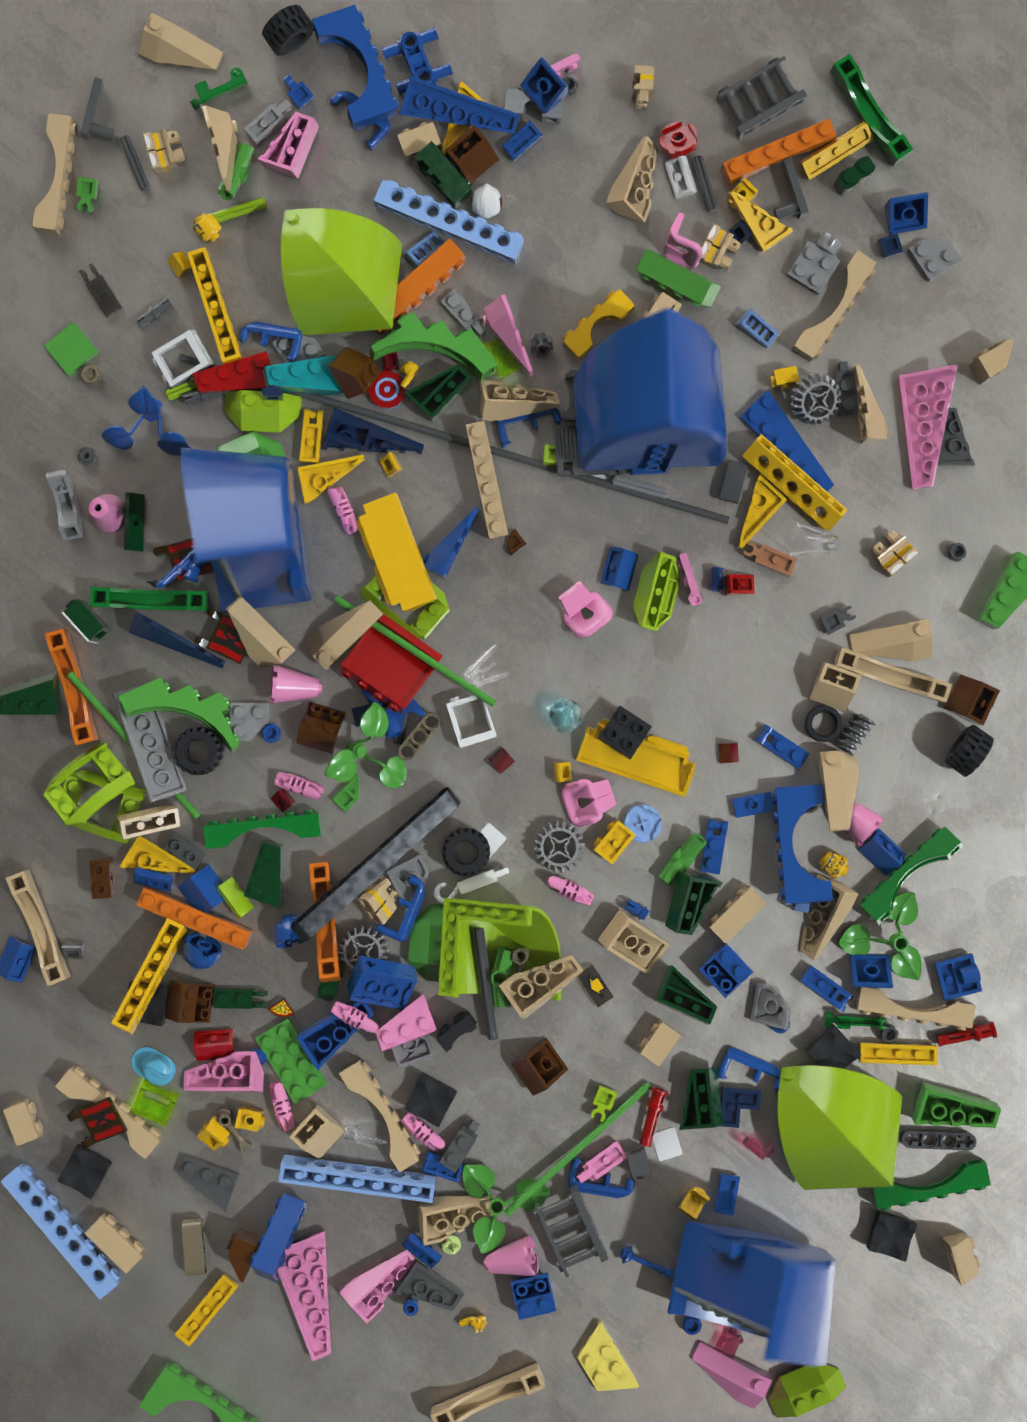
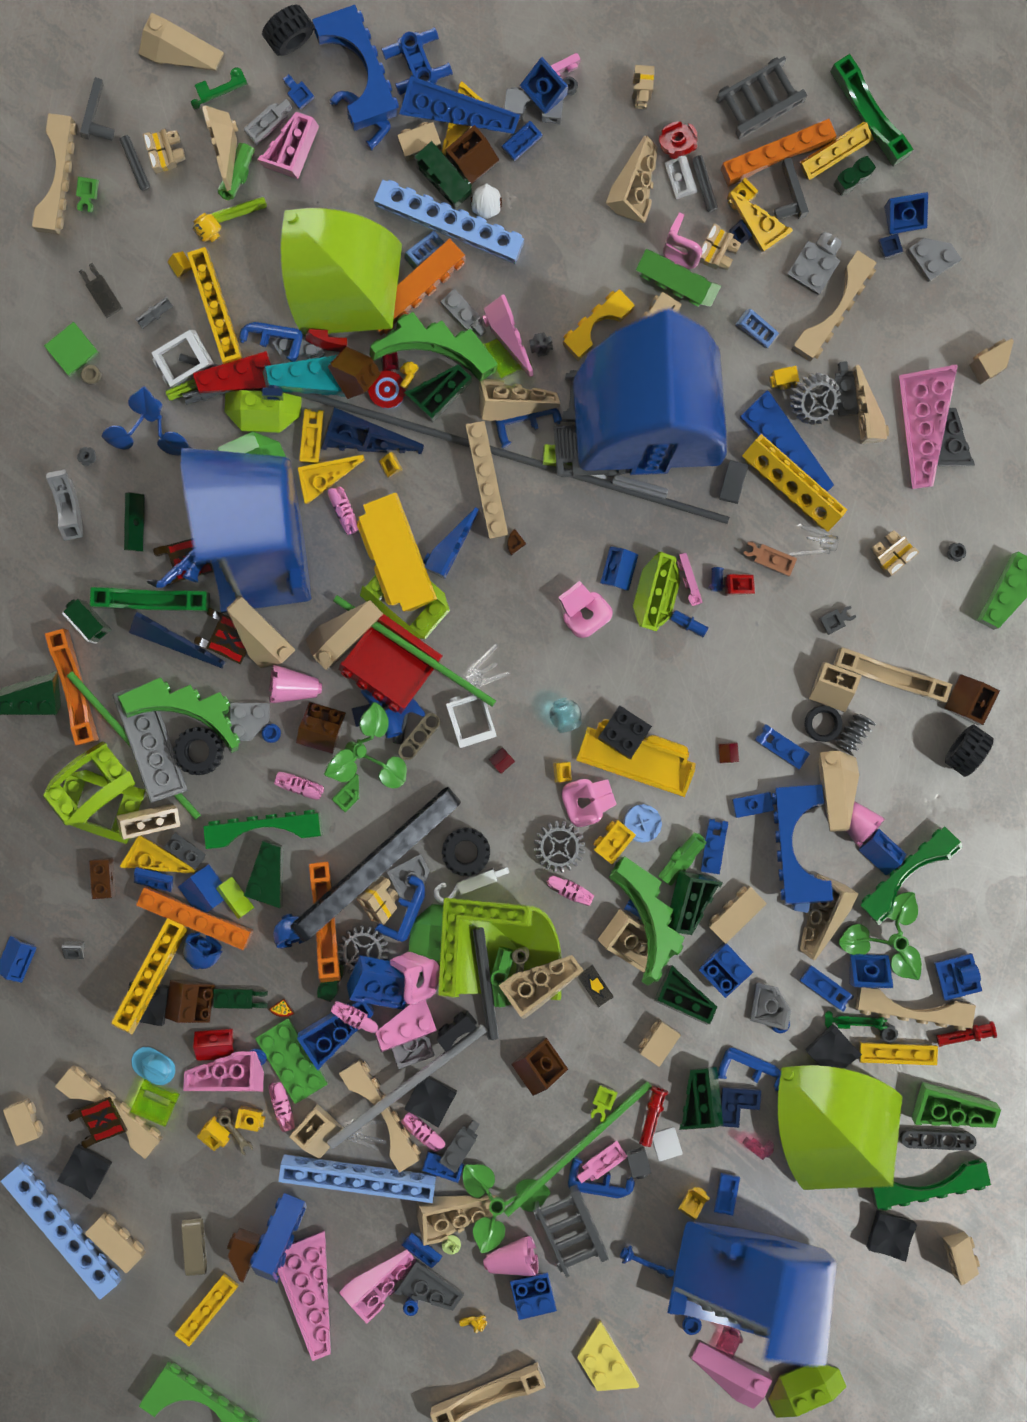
tan arch [6,869,71,986] -> none
bright pink cone [89,494,125,532] -> none
dark grey wing [178,1154,239,1211] -> none
dark red slope [271,788,296,812] -> none
white sticker [470,823,506,858] -> none
yellow wing [738,475,787,549] -> none
yellow head [819,850,849,879] -> none
tan wedge [849,619,932,661] -> none
none -> red slope [305,329,348,352]
none -> light grey piece [327,1024,487,1149]
none -> bright pink piece [390,952,440,1005]
none -> bright green arch [609,856,685,986]
none -> blue axle [671,610,709,638]

